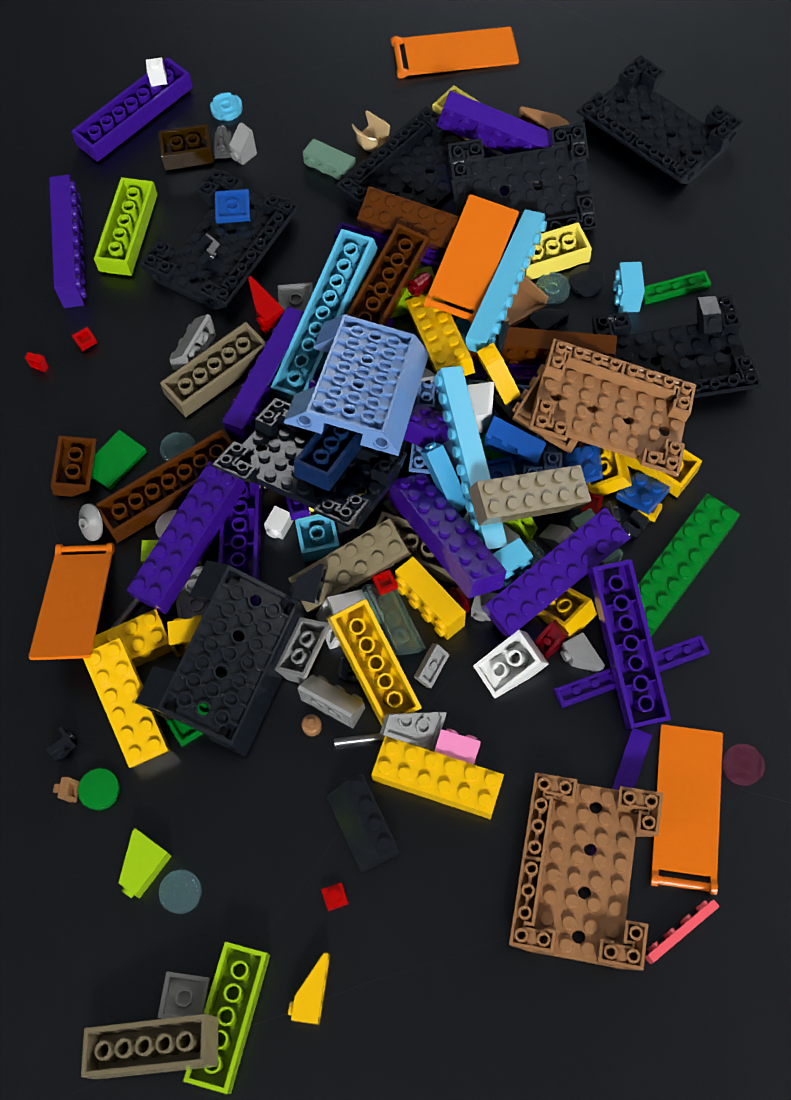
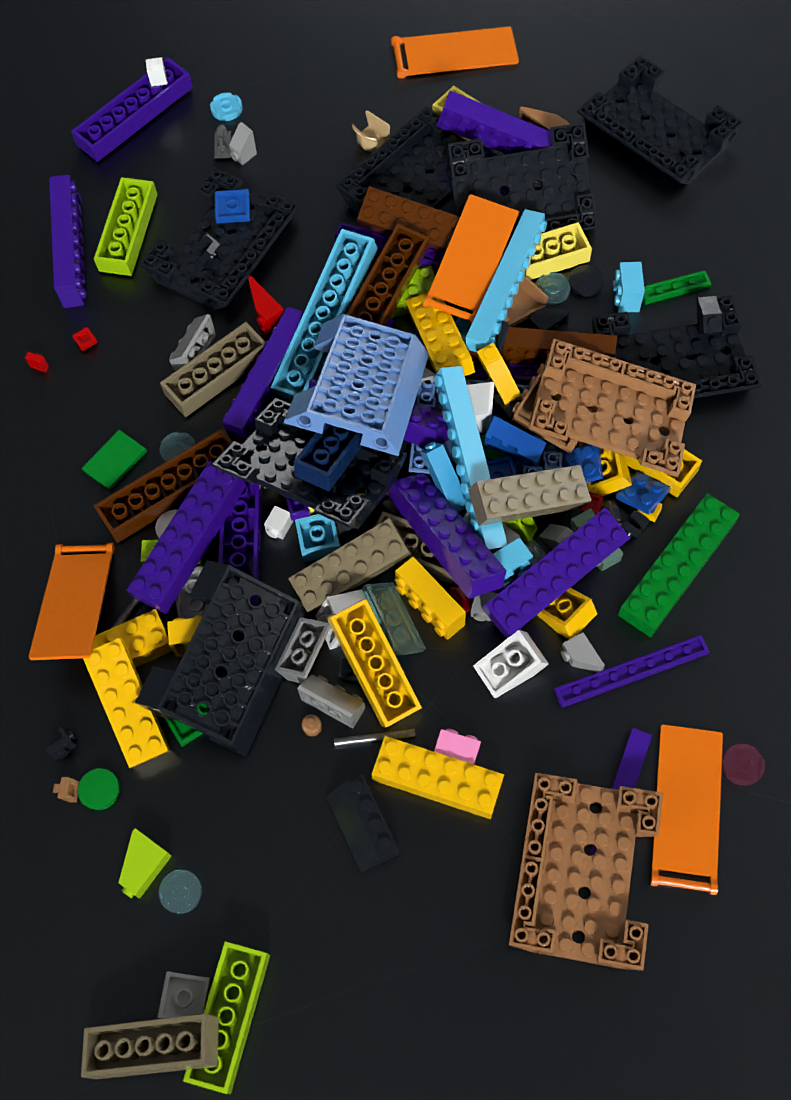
reddish brown slope [51,436,97,497] -> none
light grey dish [79,504,103,541] -> none
dark brown brick [158,124,214,170] -> none
light grey plate [278,282,313,312] -> none
yellow slope [288,953,330,1025] -> none
black slope [290,564,328,605] -> none
sand green brick [303,138,356,180] -> none
red plate [321,882,349,912] -> none
red plate [372,569,398,596] -> none
light grey wing [380,712,447,751] -> none
dark red brick [407,272,434,297] -> none
light grey plate [414,643,450,688] -> none
dark red slope [534,619,569,660] -> none
dark purple brick [588,559,671,729] -> none
coral plate [645,899,720,964] -> none

